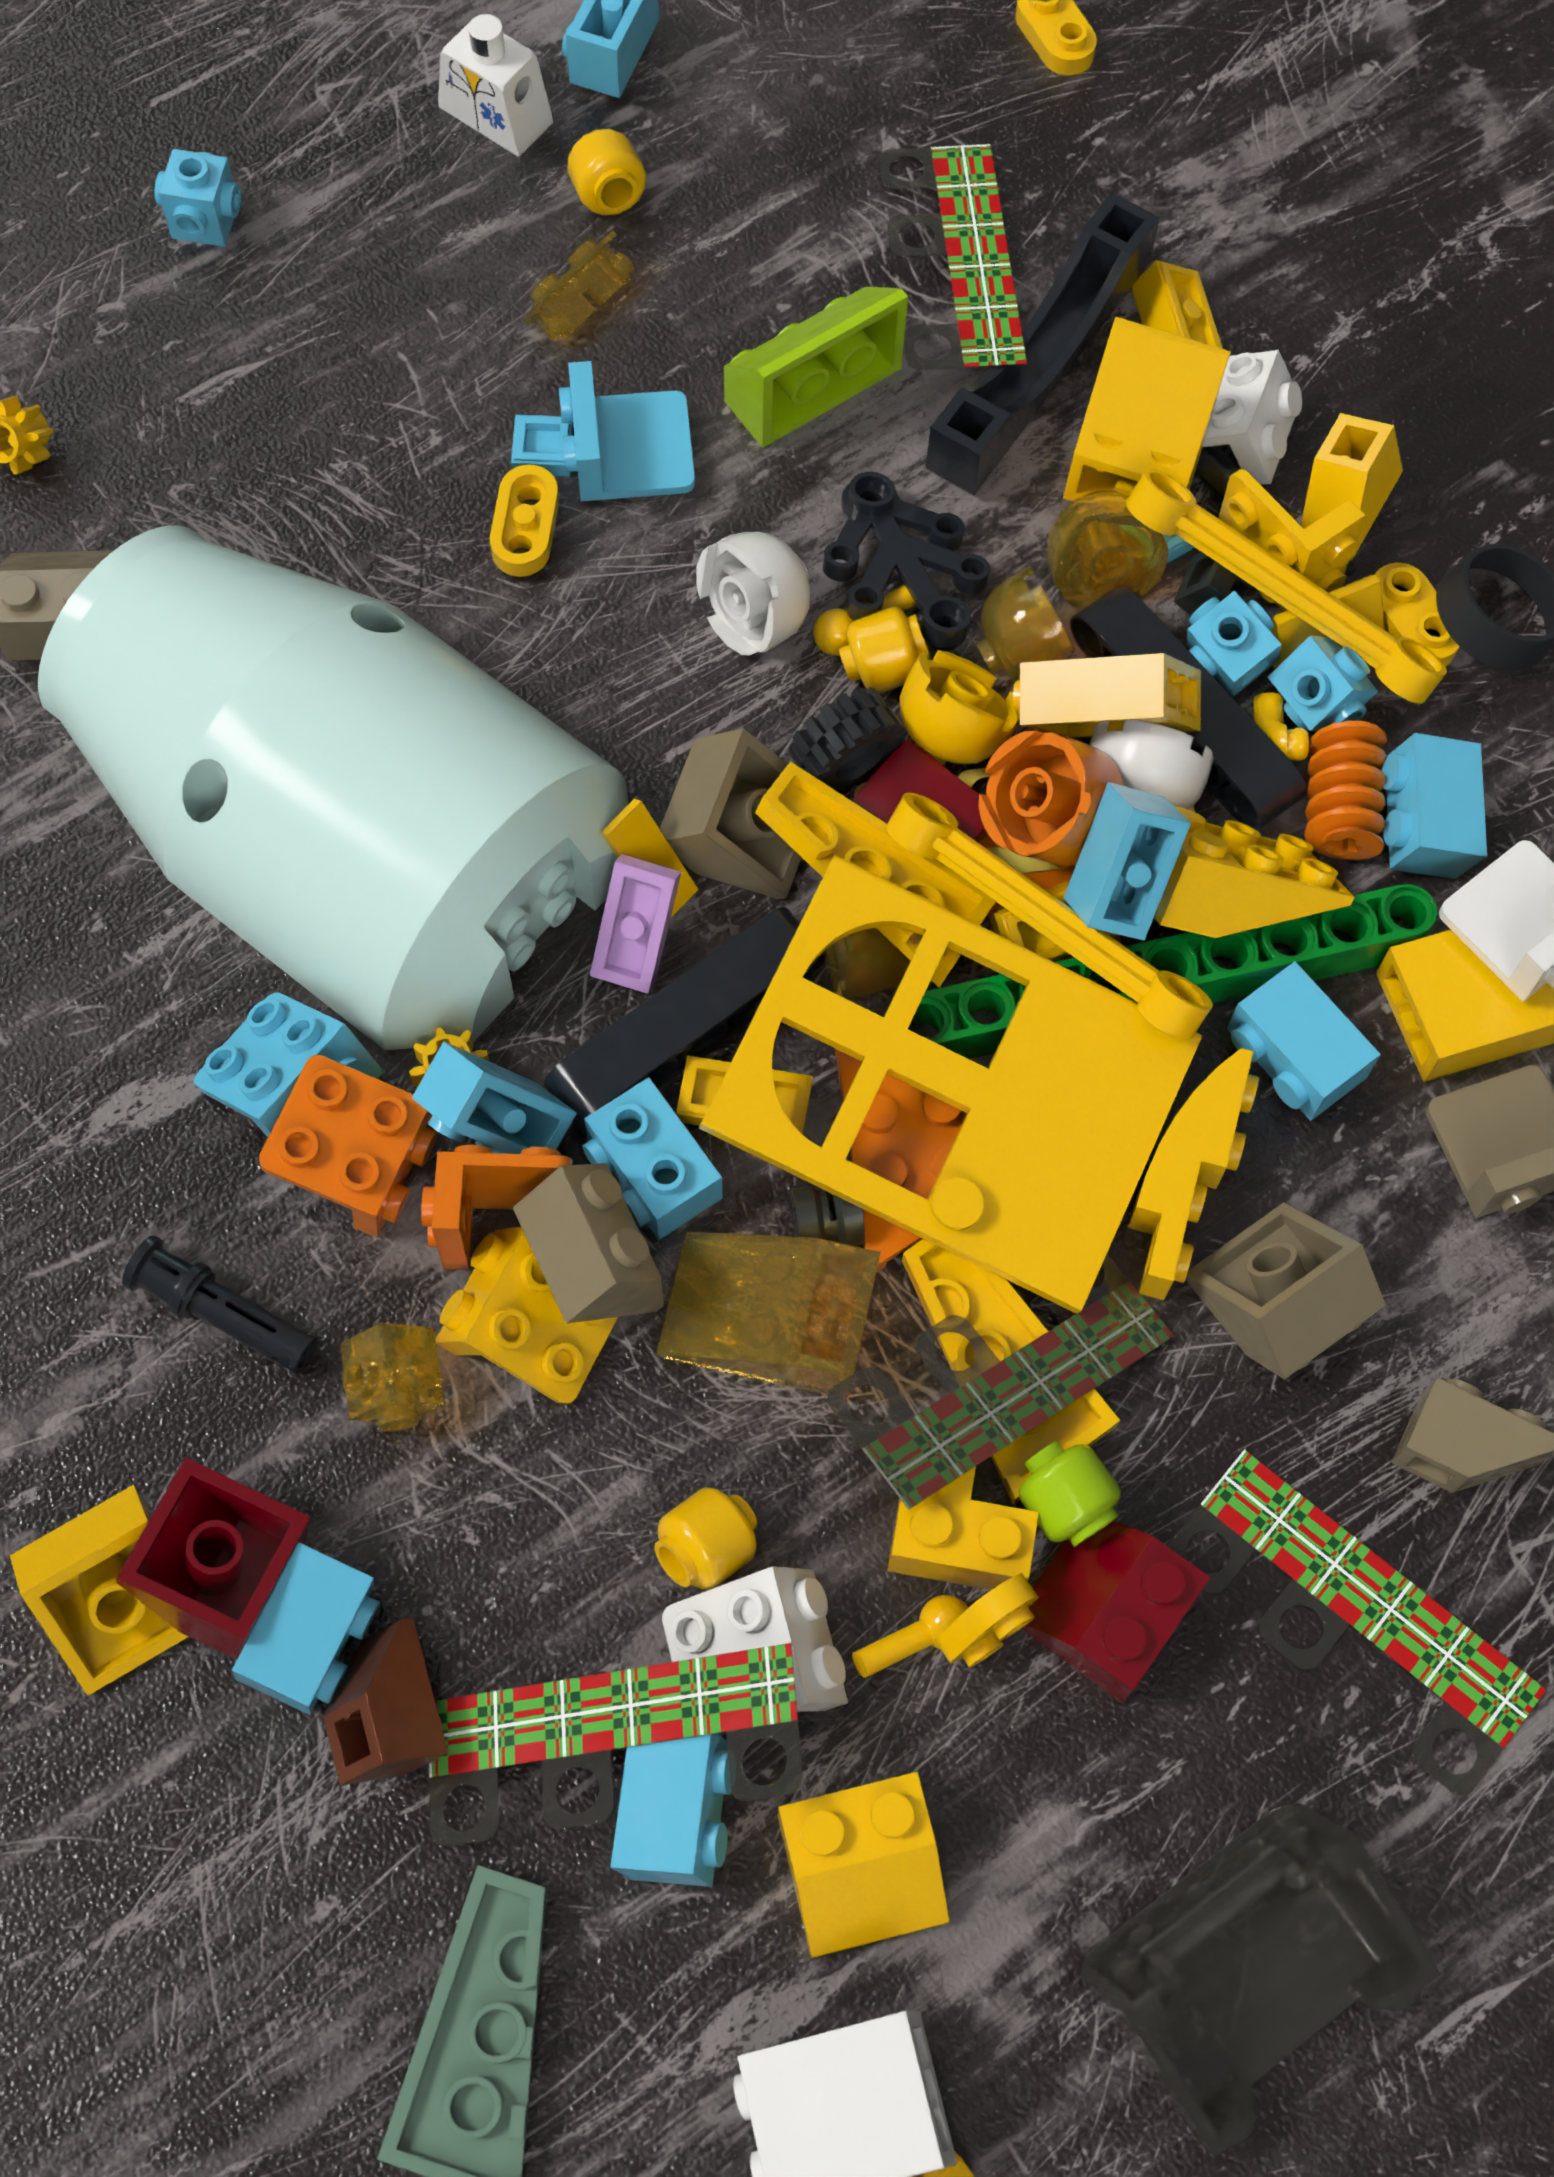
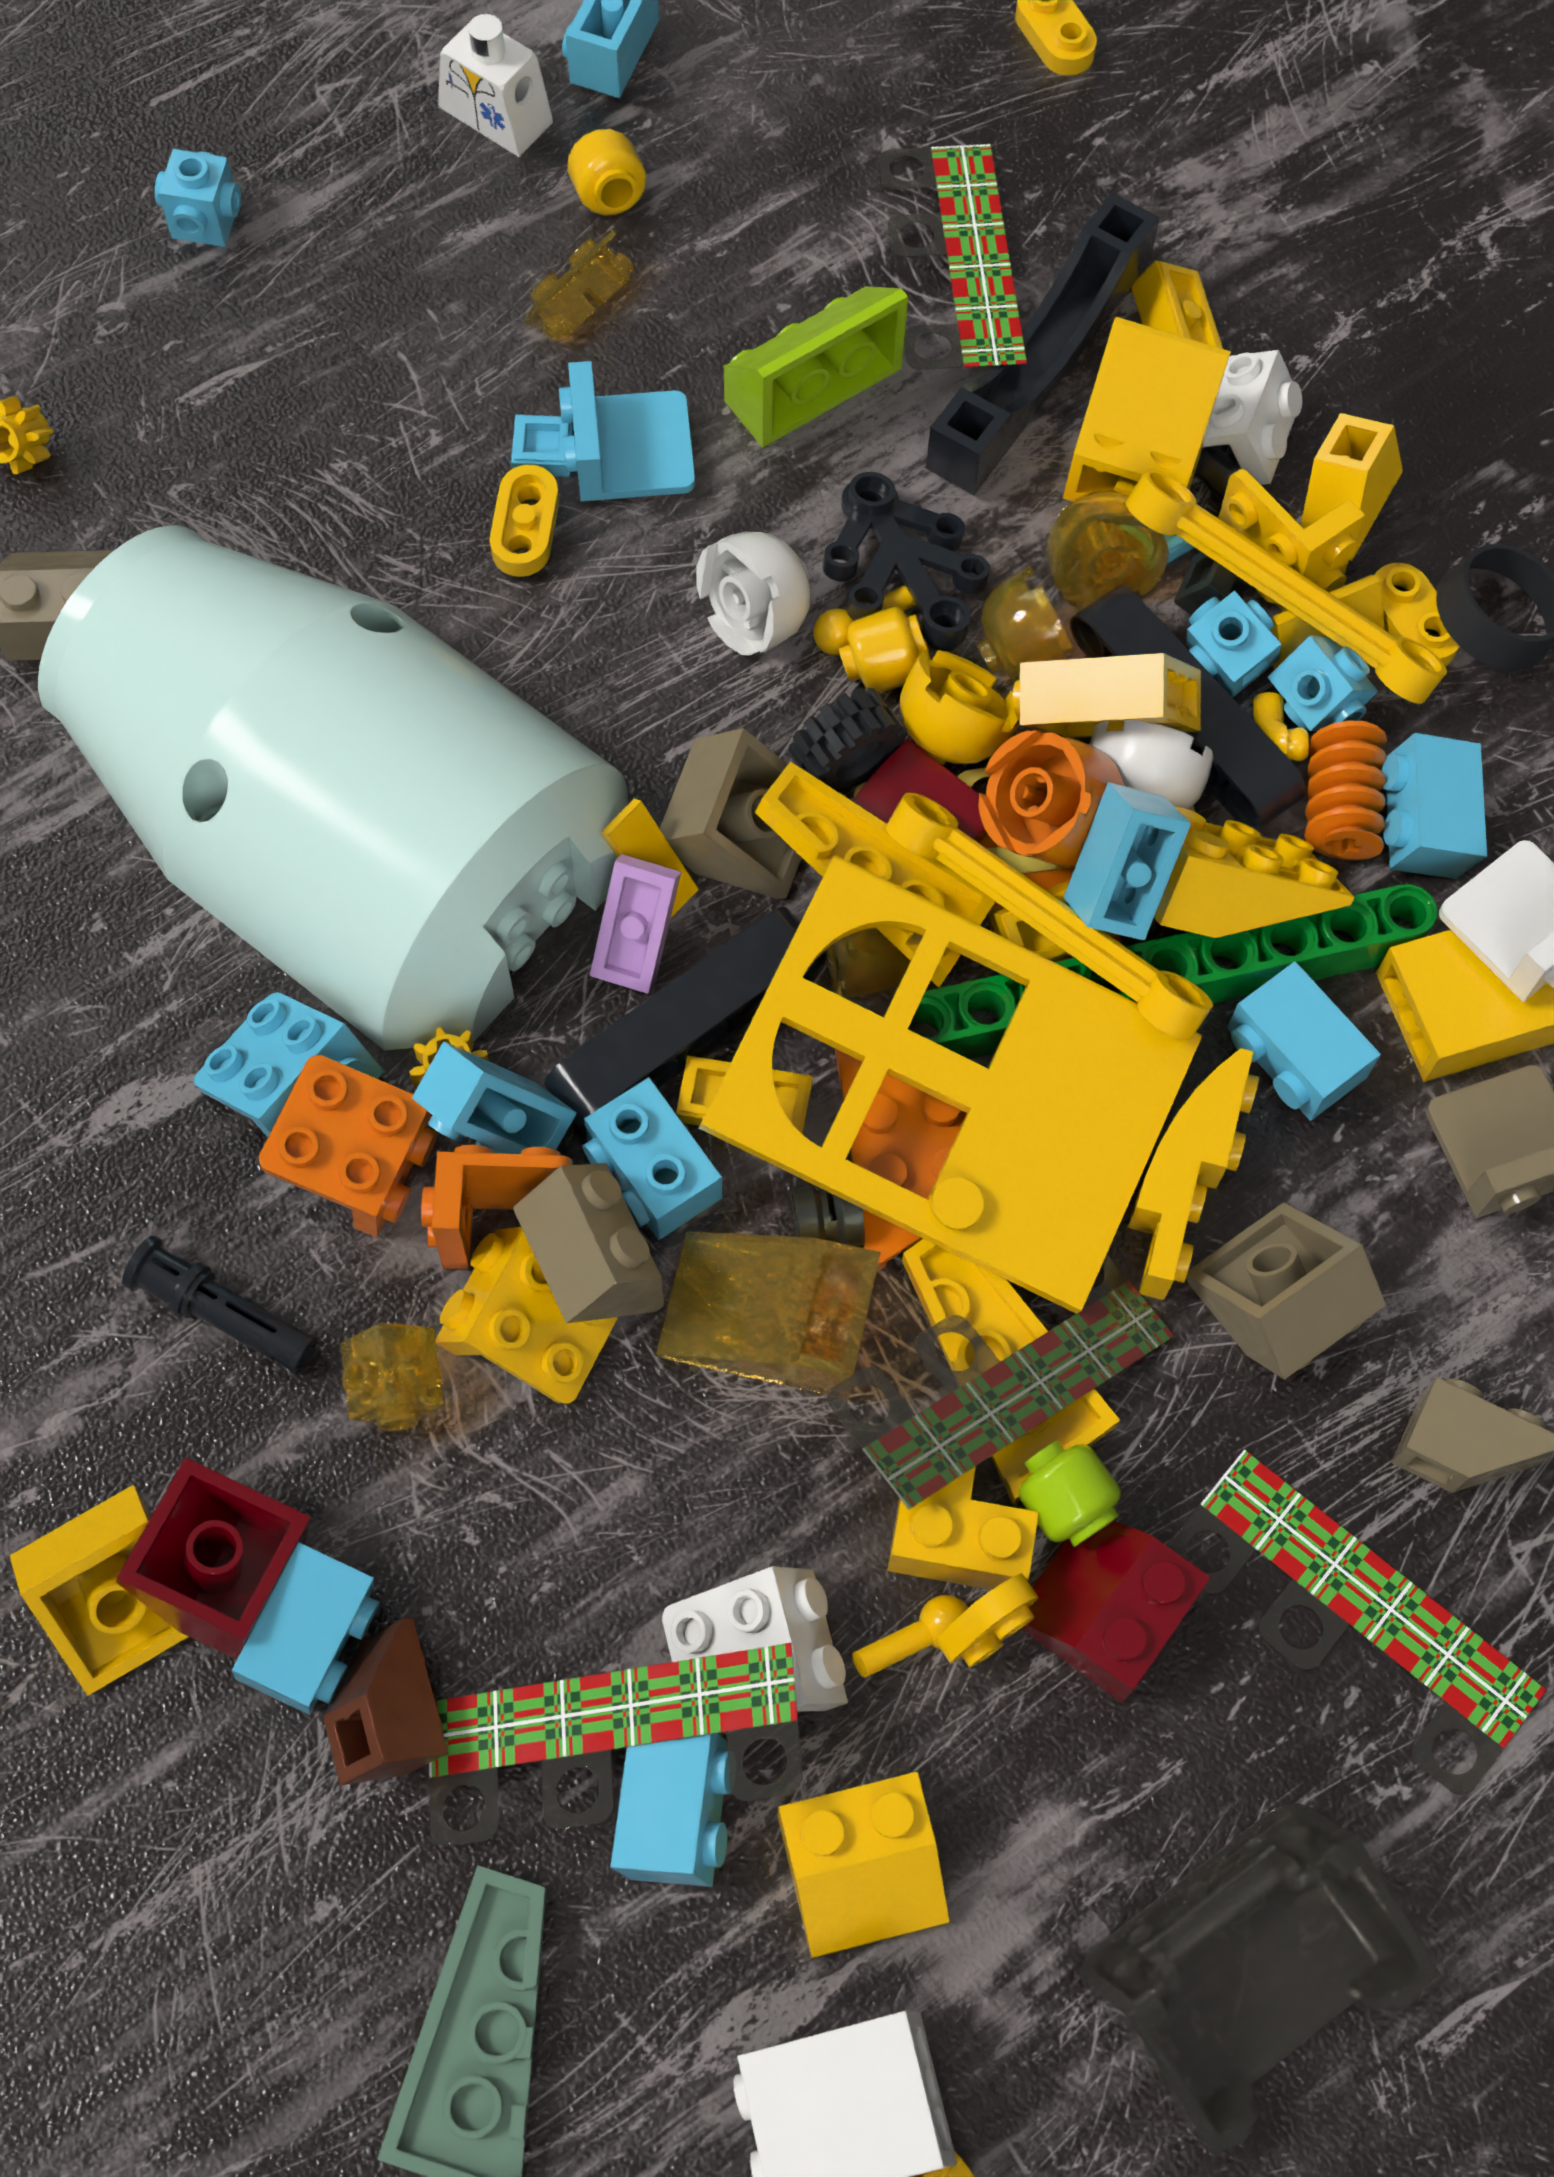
yellow head [654,1487,757,1590] -> none

